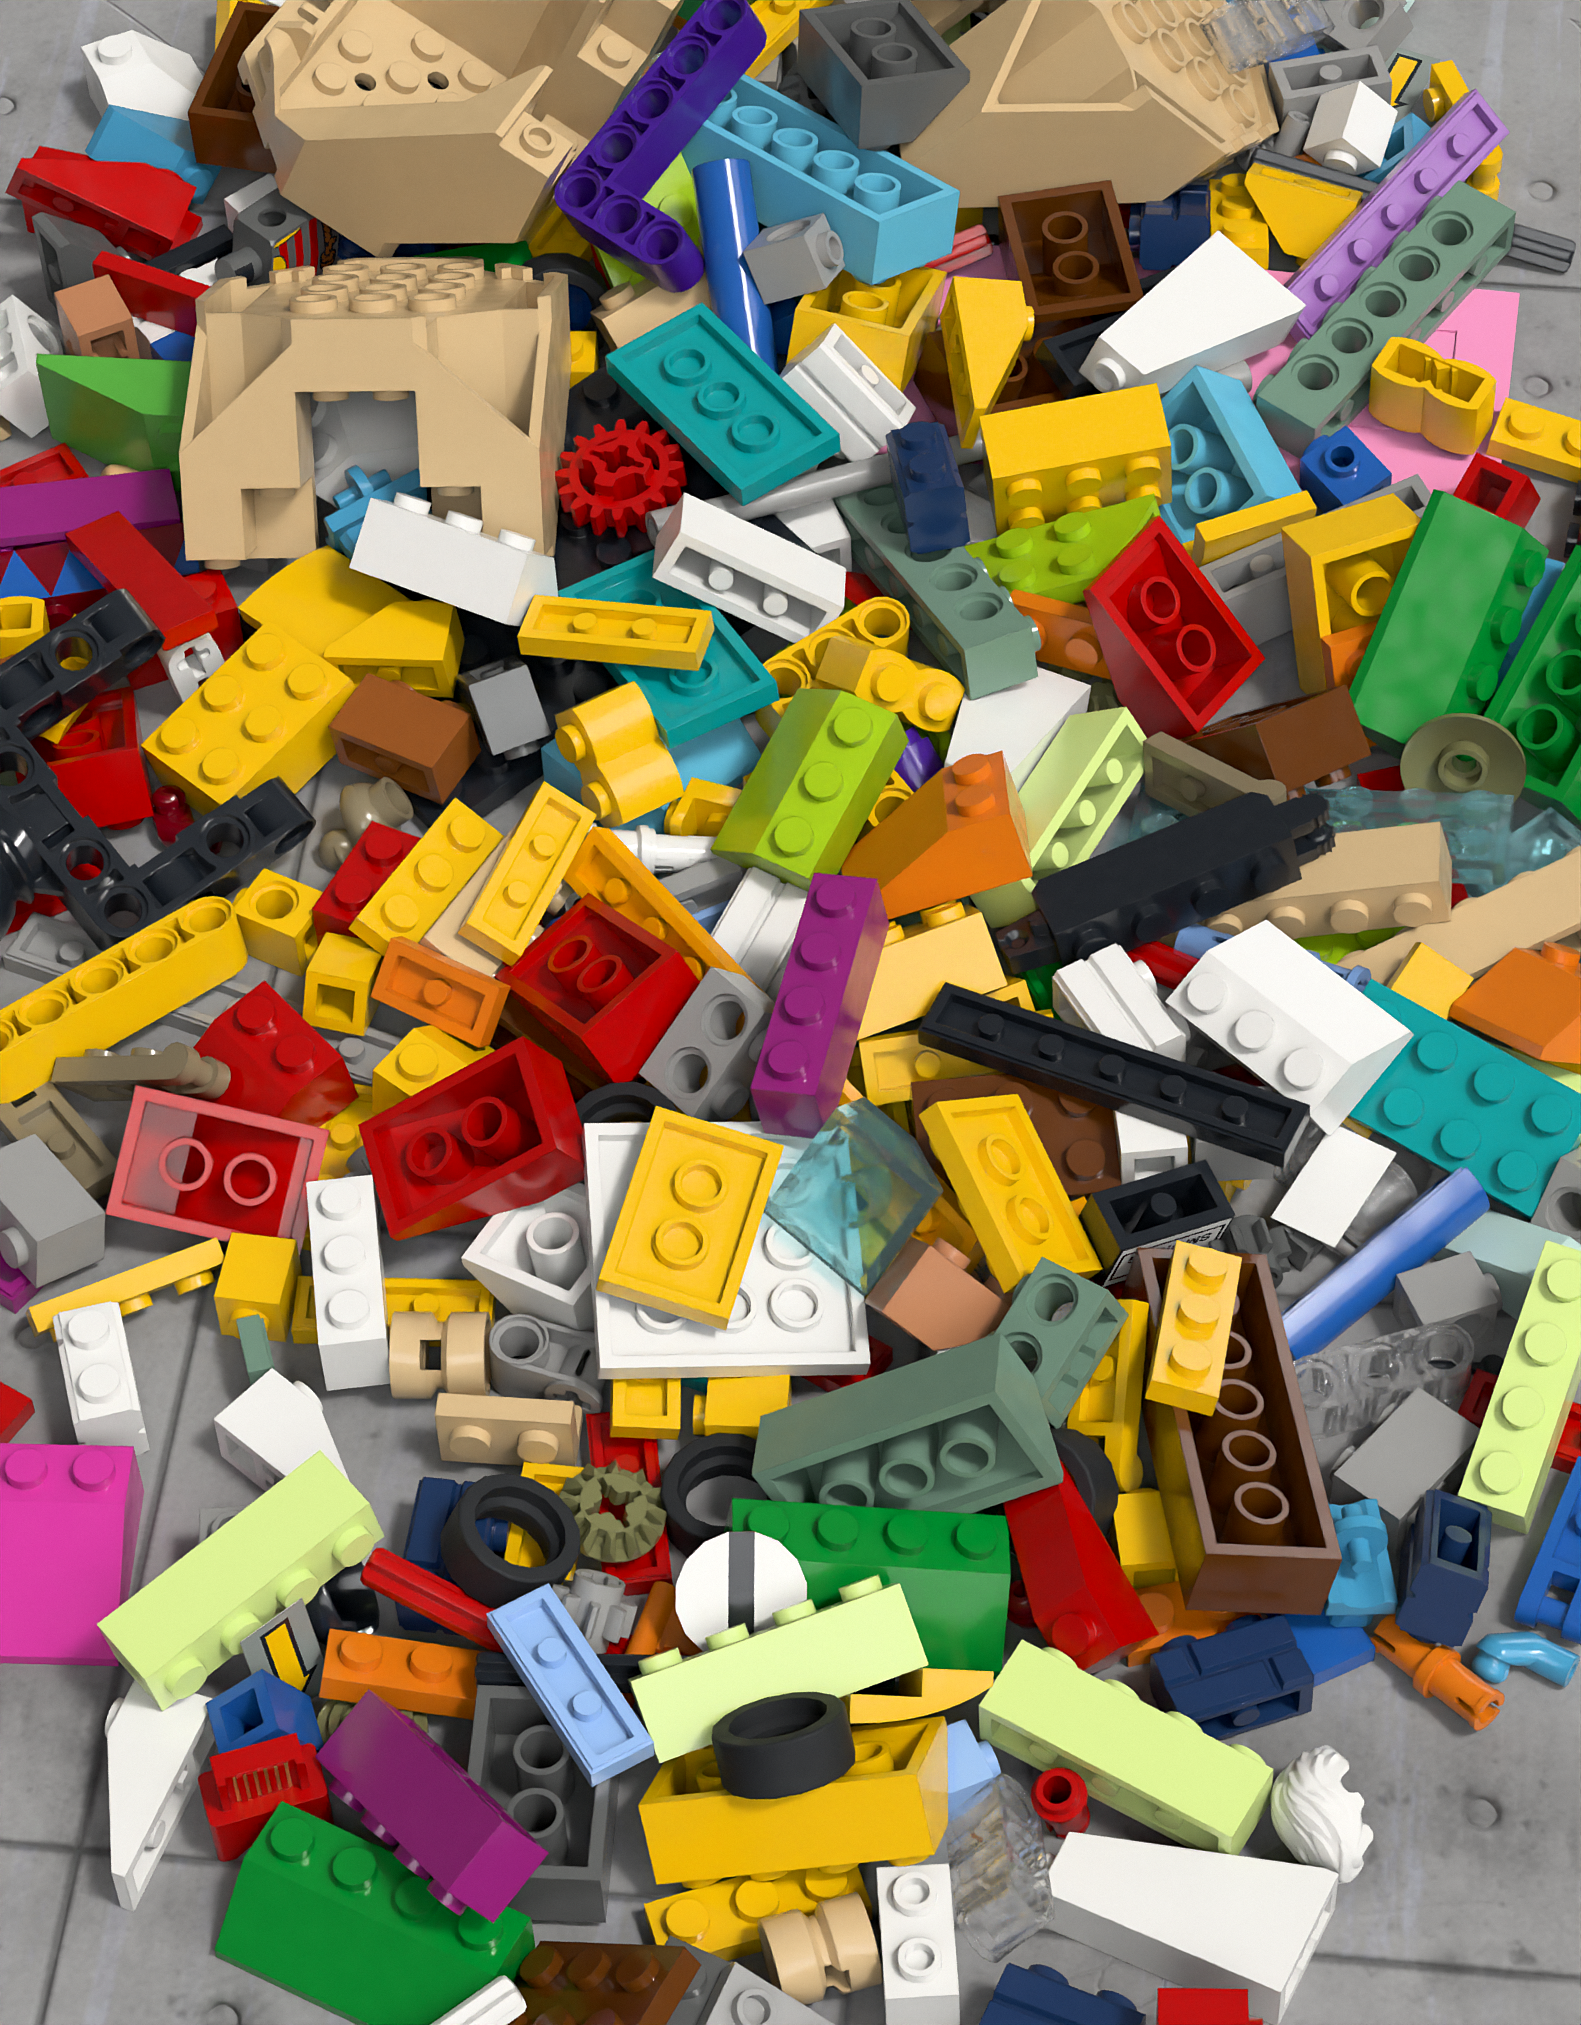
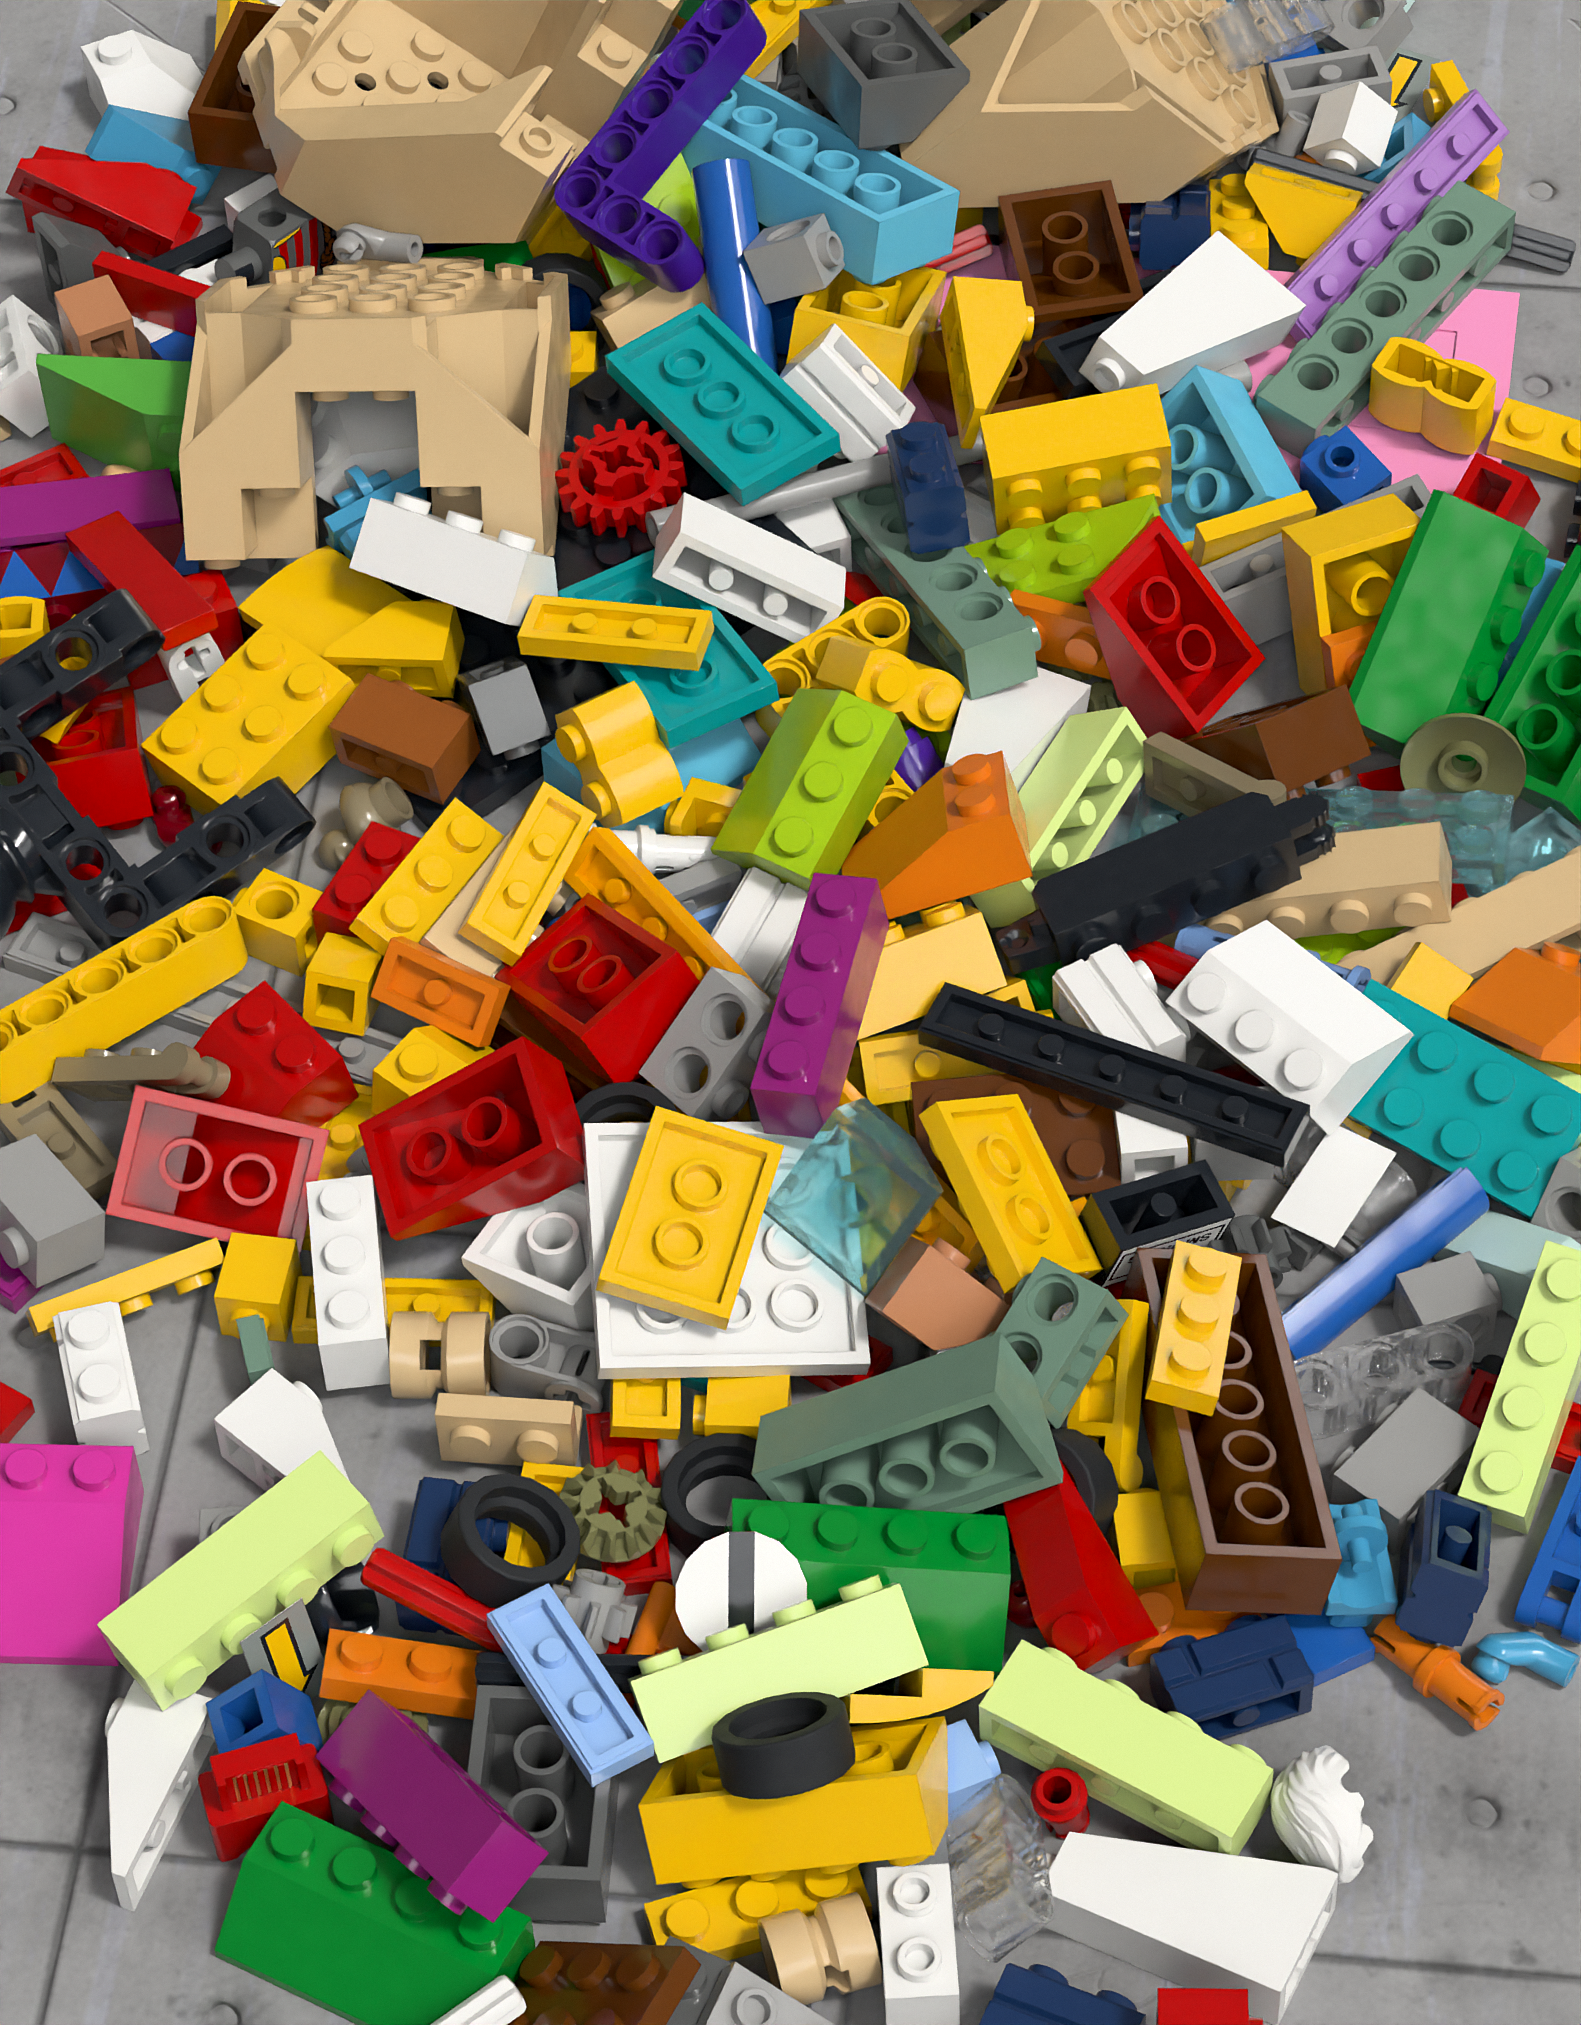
none -> light grey arm [333,223,423,264]

